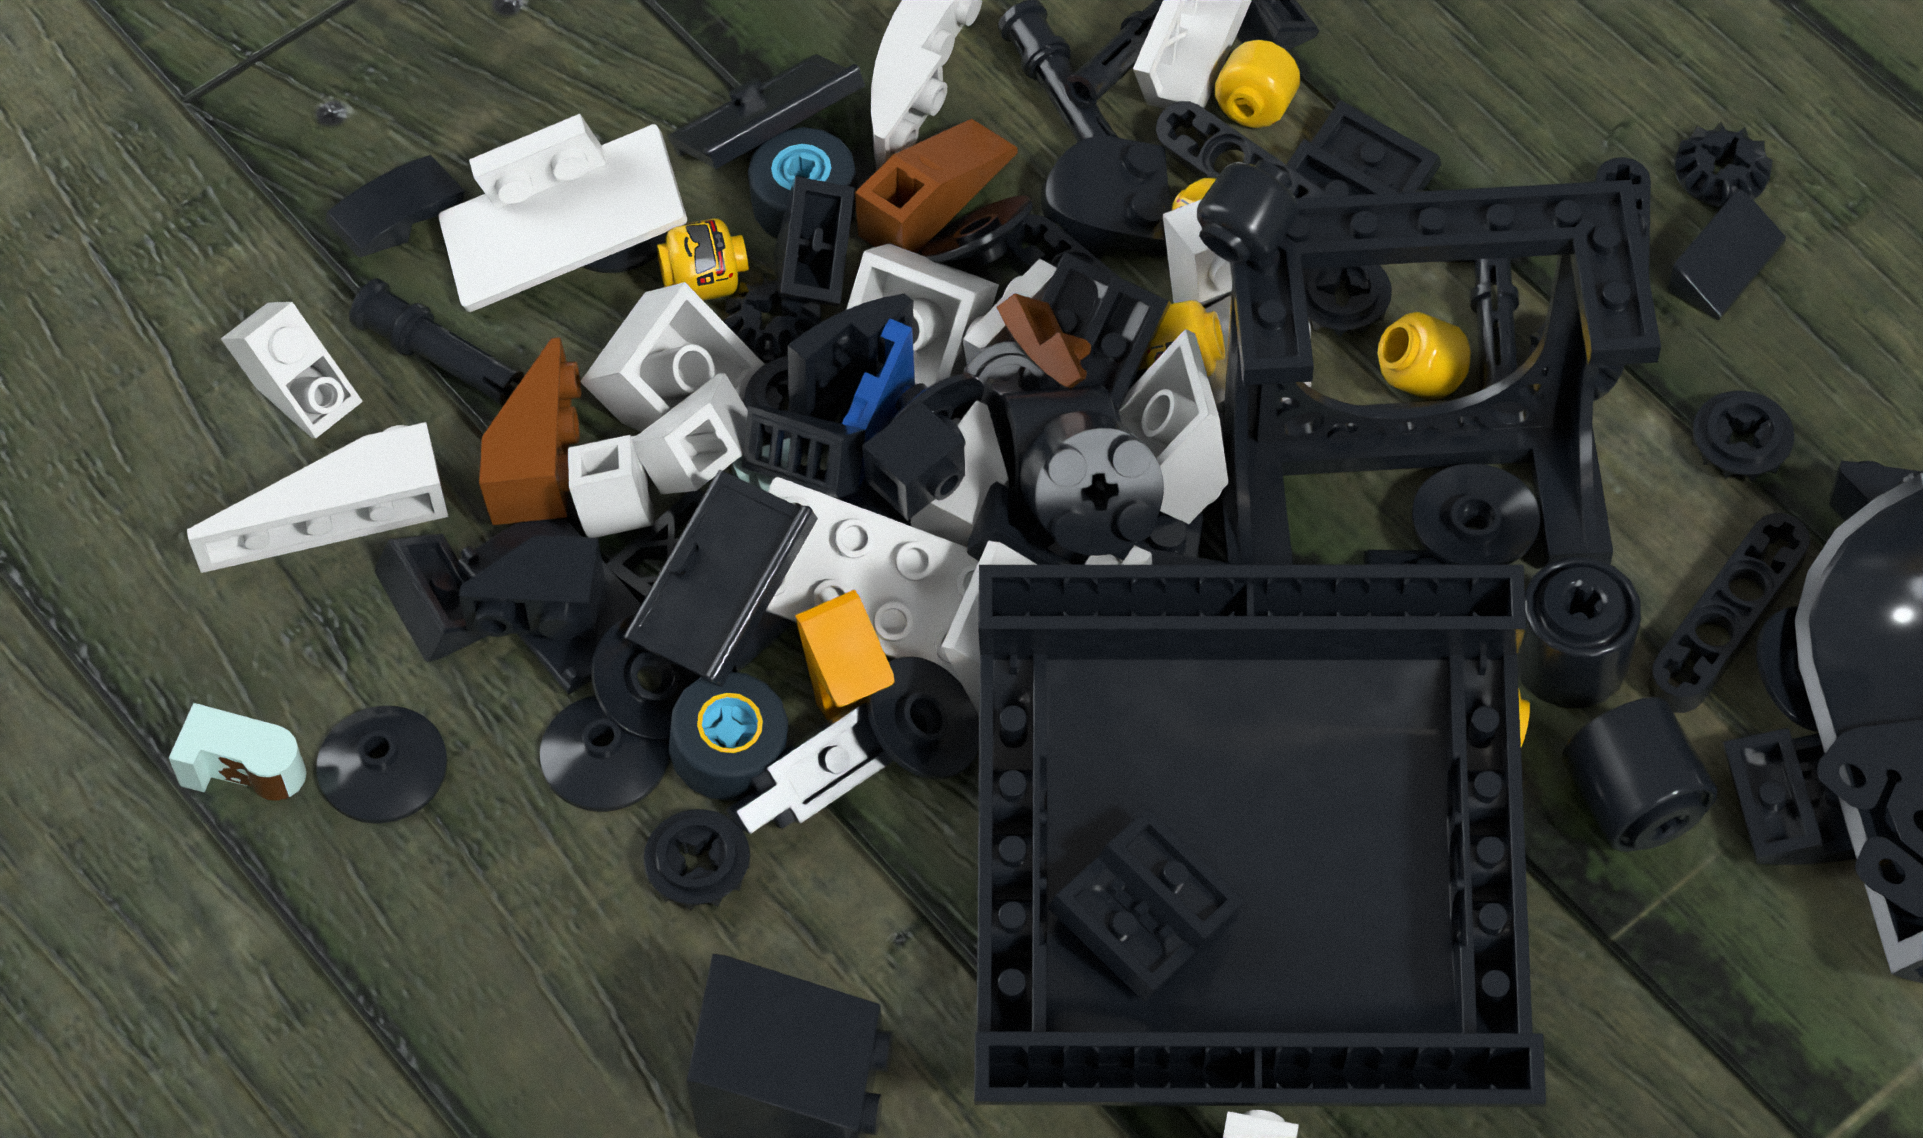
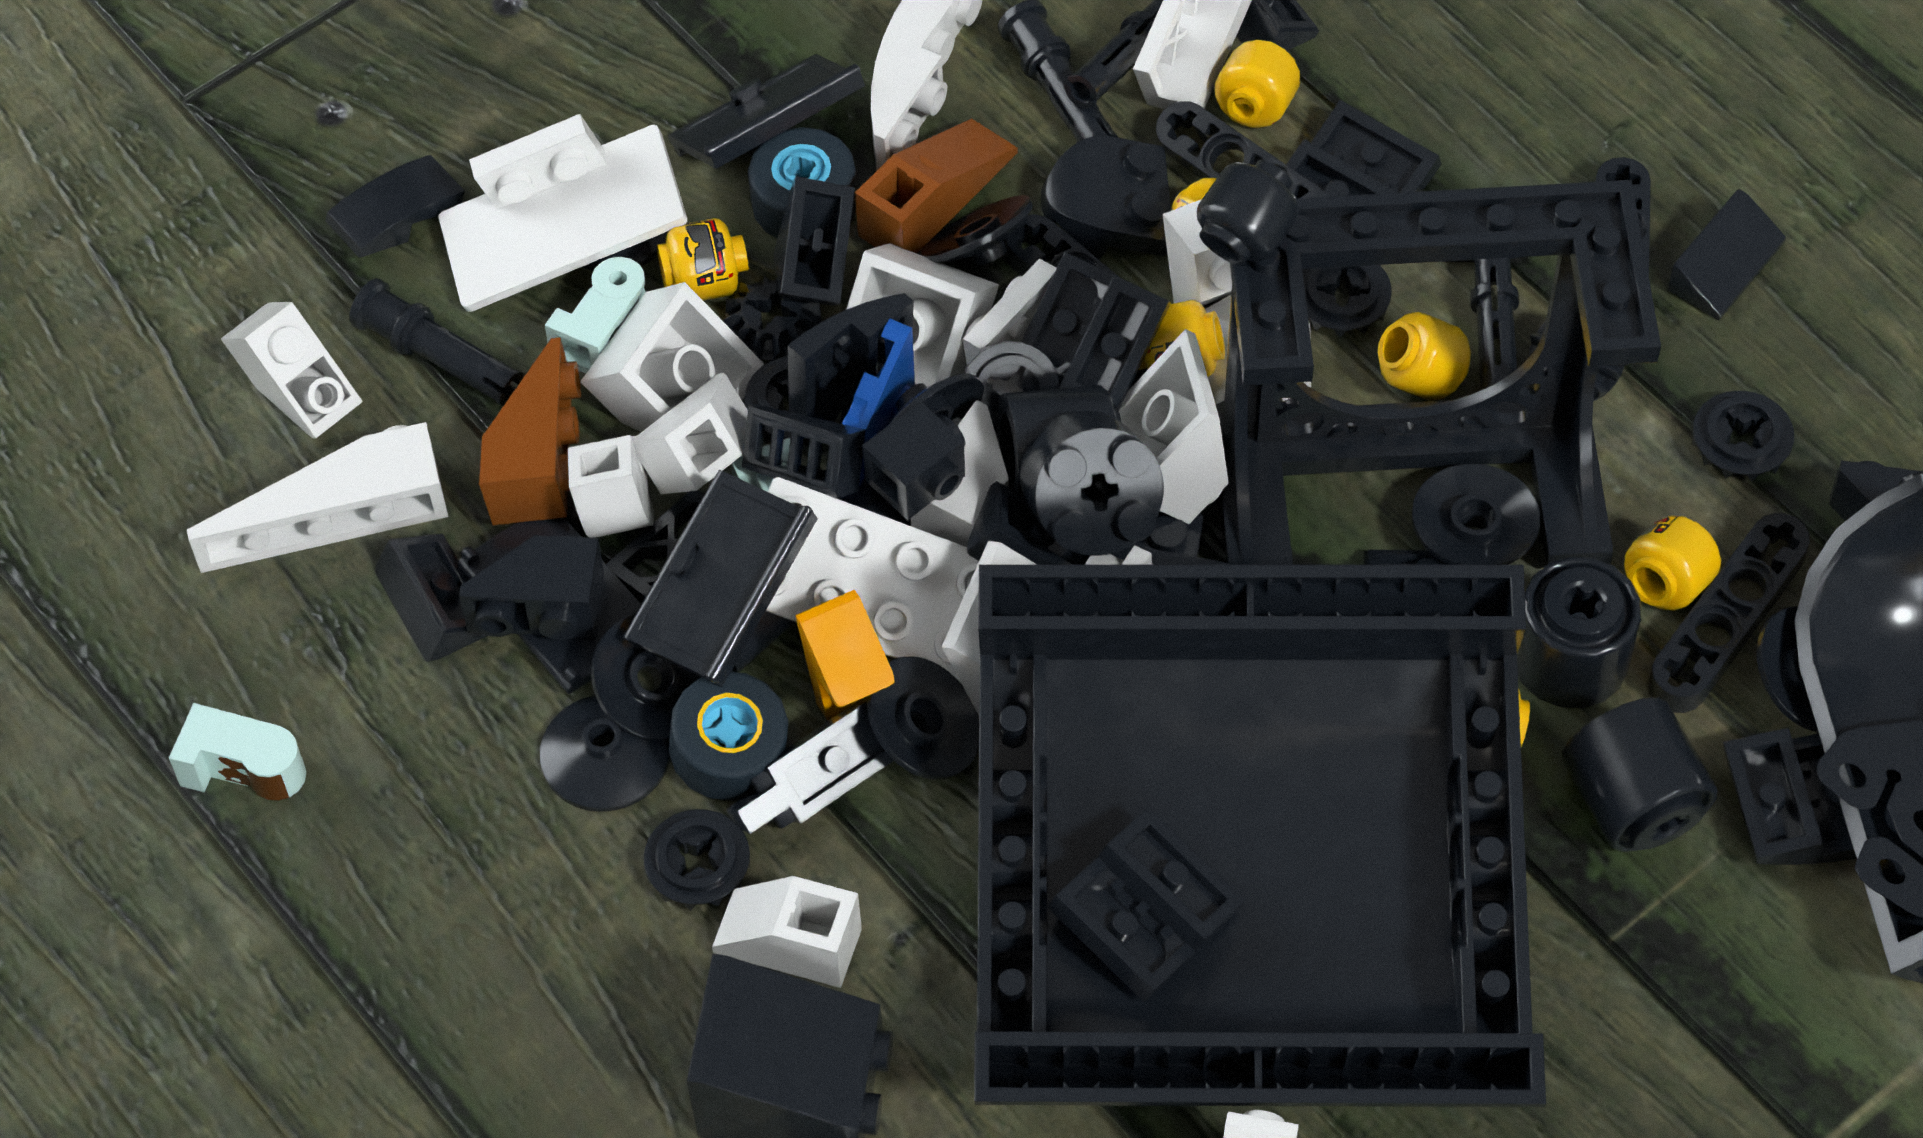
black dish [317,706,448,824] -> none
dark orange slope [996,293,1092,388] -> none
black gear [1674,122,1773,207] -> none
none -> light aqua leg [545,257,646,373]
none -> white slope [712,876,862,988]
none -> yellow head [1624,515,1721,611]

